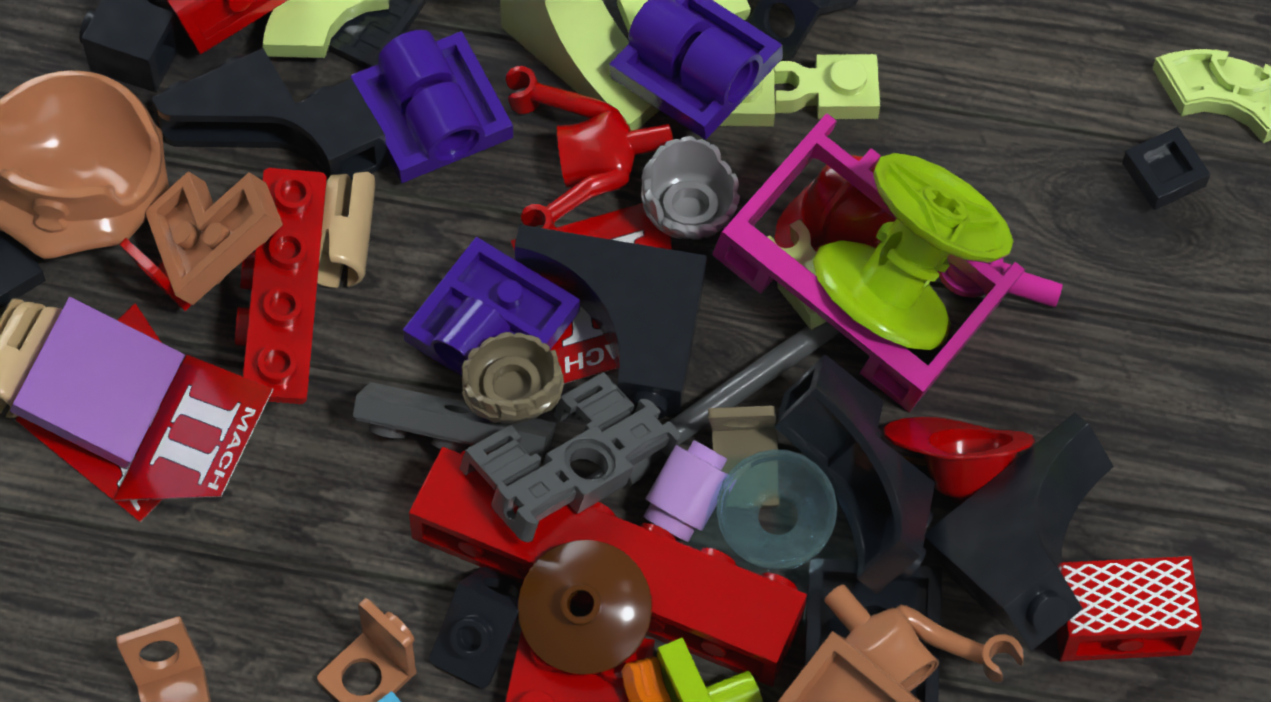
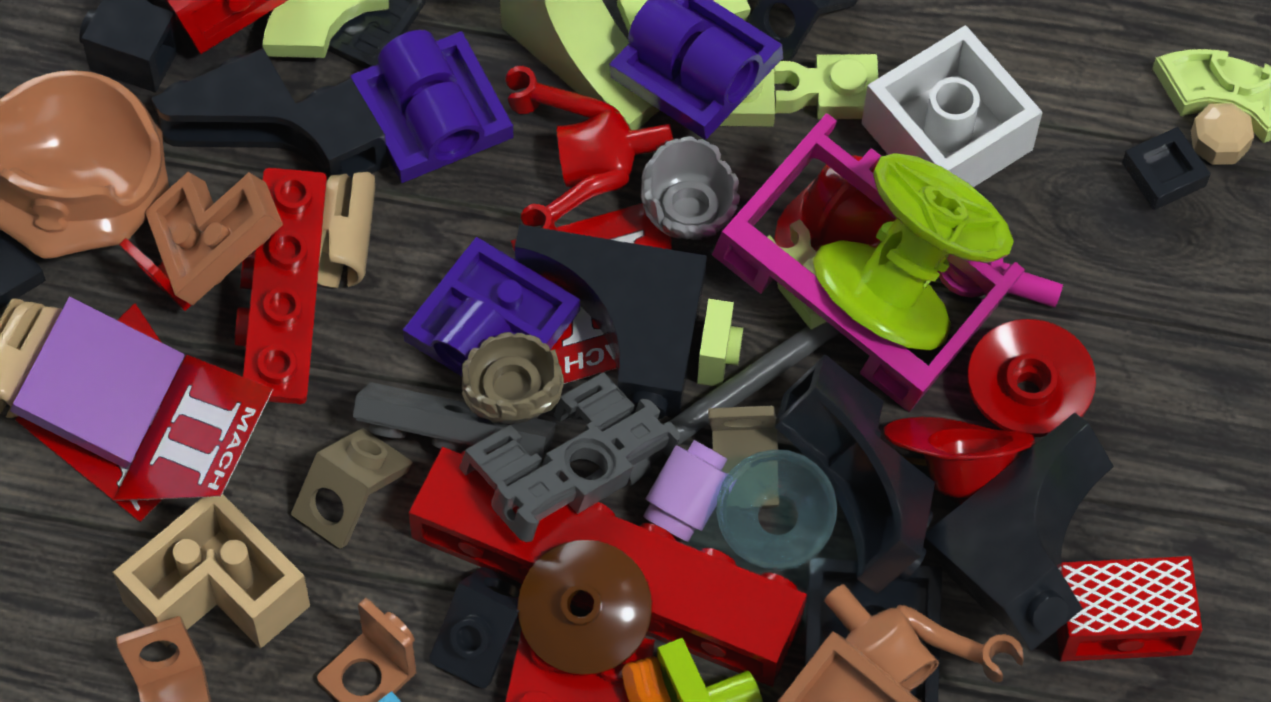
none -> tan brick [113,494,310,649]
none -> dark tan bracket [291,428,412,549]
none -> yellowish green plate [697,299,743,387]
none -> white brick [862,25,1042,187]
none -> red dish [967,319,1096,437]
none -> tan tile [1191,103,1254,165]

